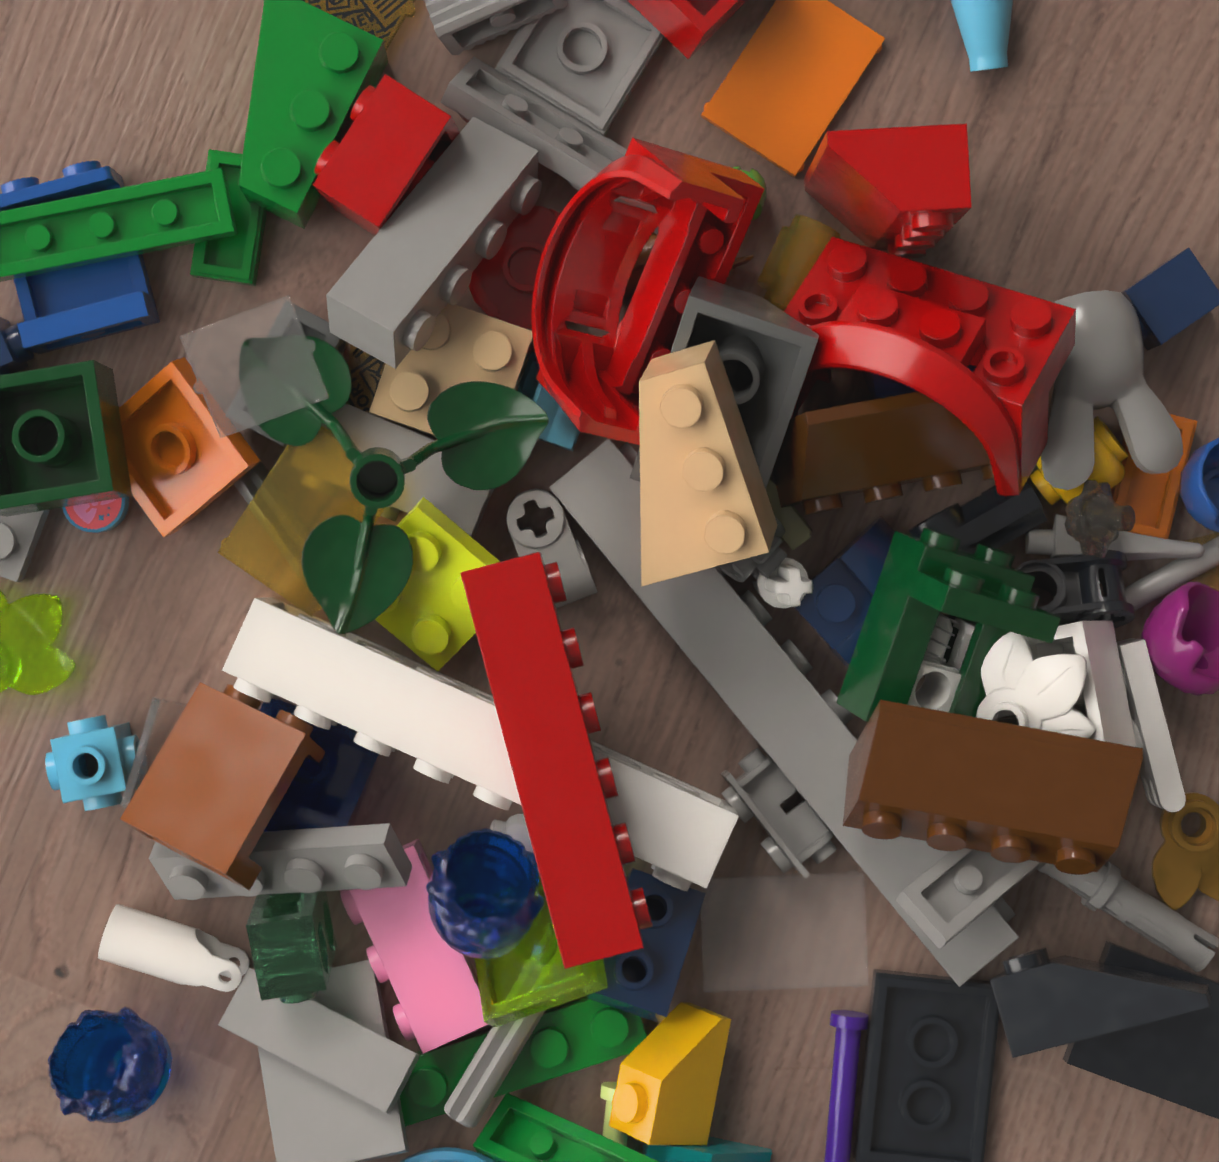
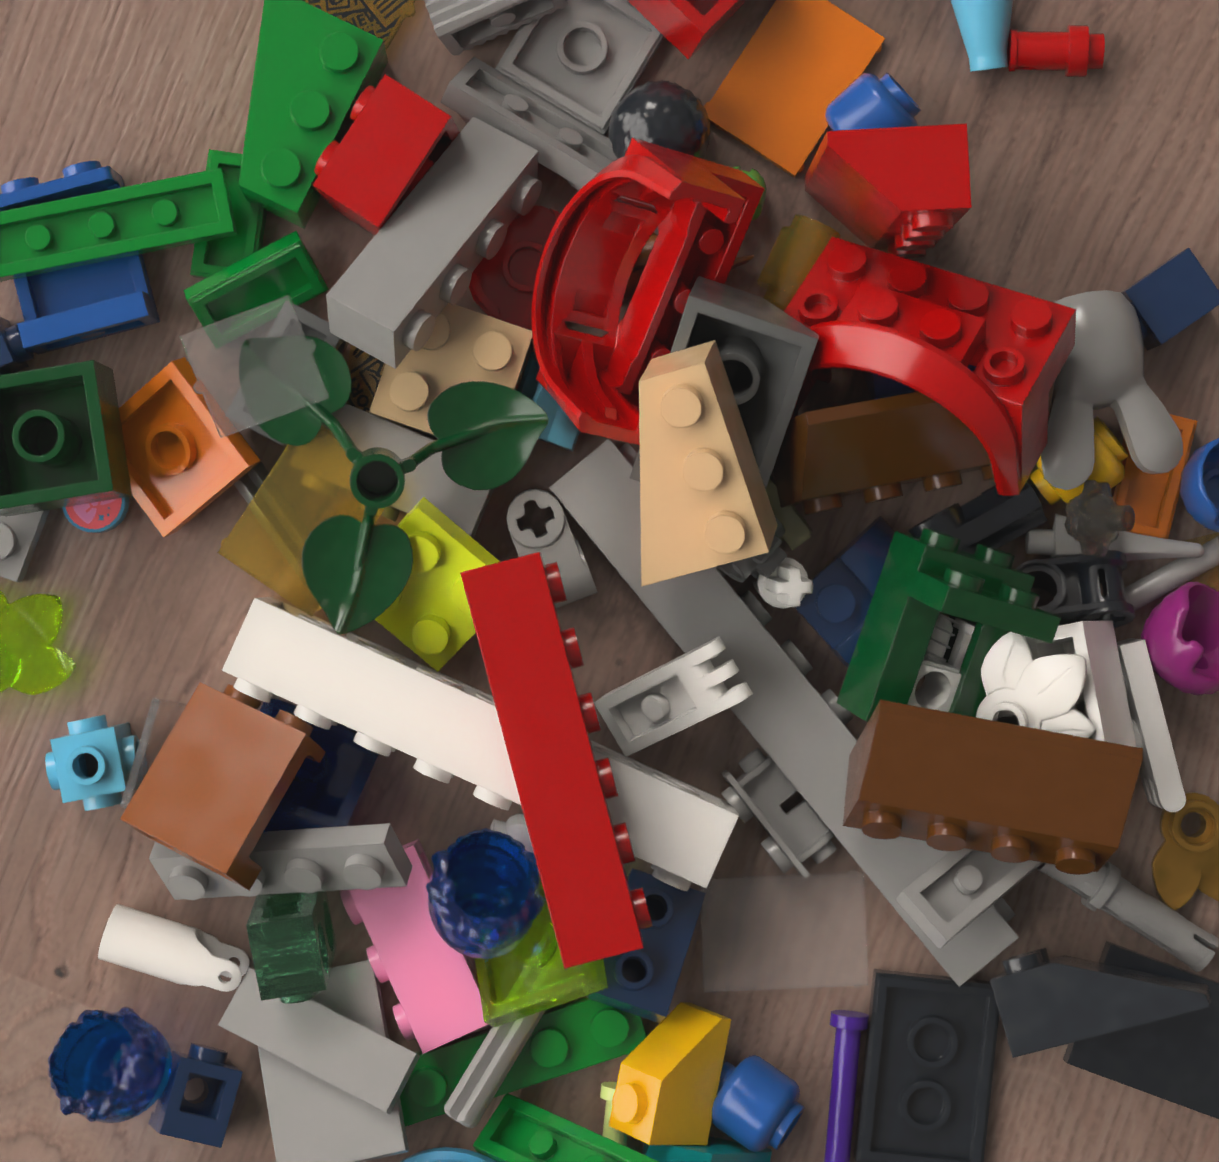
none -> dark blue brick [149,1043,243,1148]
none -> green tile [183,230,329,349]
none -> white hinge [594,636,753,757]
none -> black hair [609,80,711,159]
none -> blue head [712,1055,805,1153]
none -> blue head [825,73,921,131]
none -> red animal [1008,25,1105,77]

